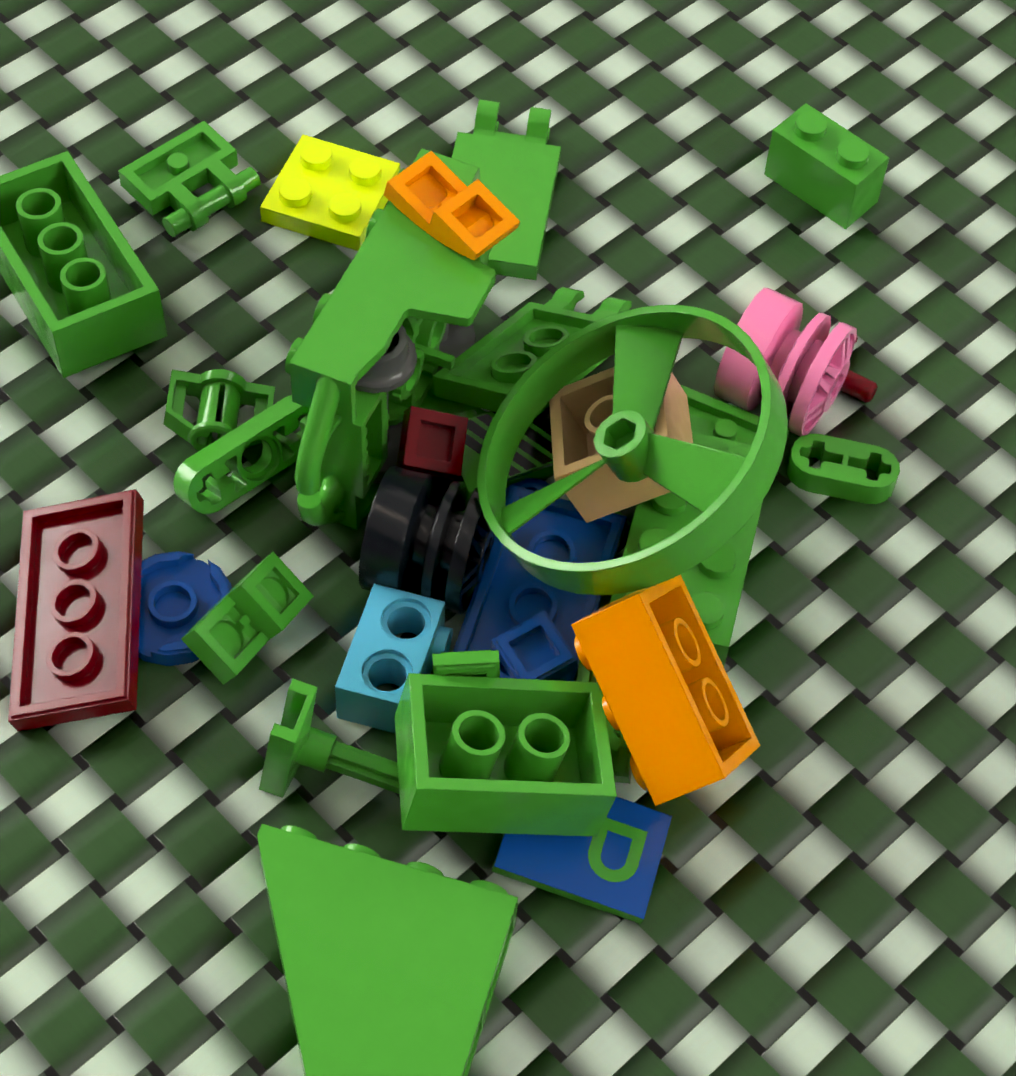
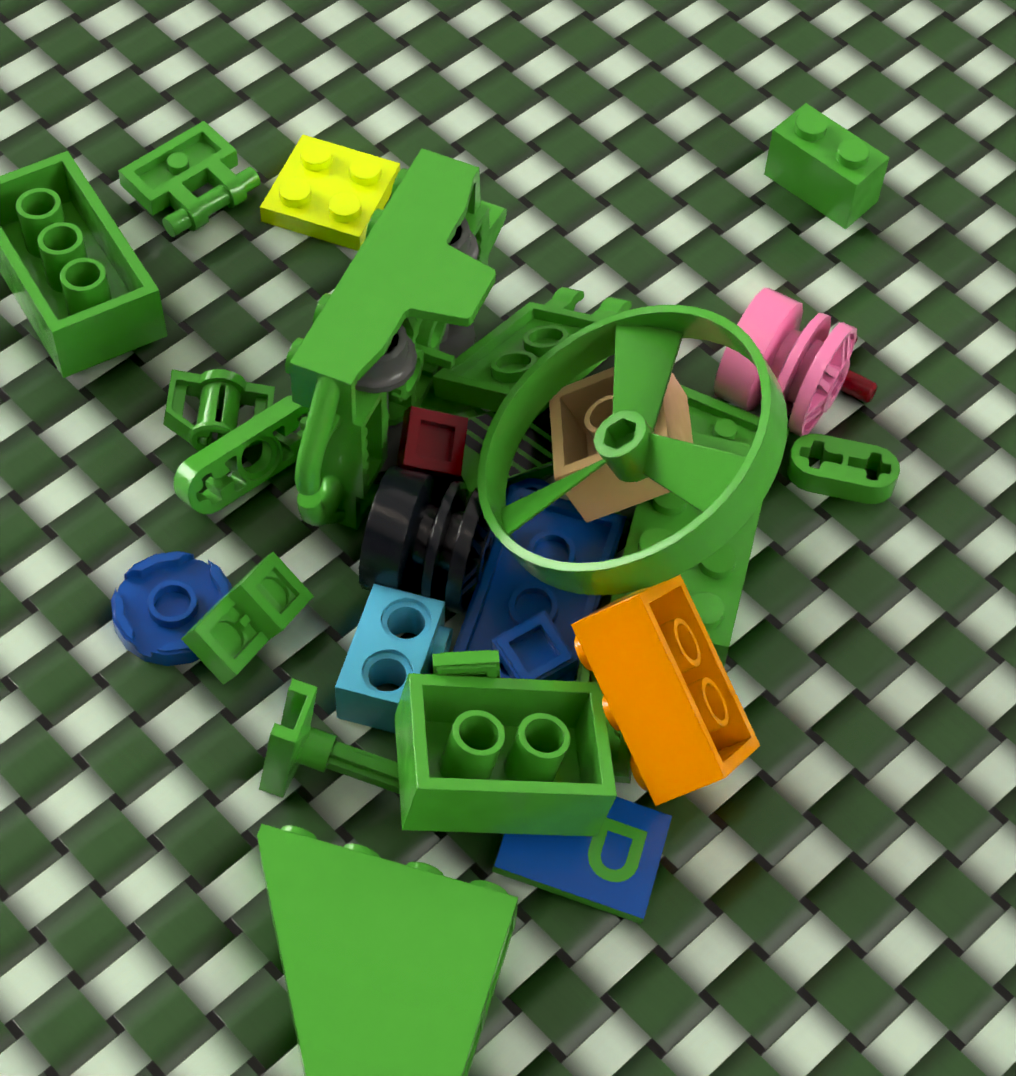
tile [8,489,144,731] -> none
light orange slope [384,151,520,260] -> none
bright green tile [452,99,561,280] -> none

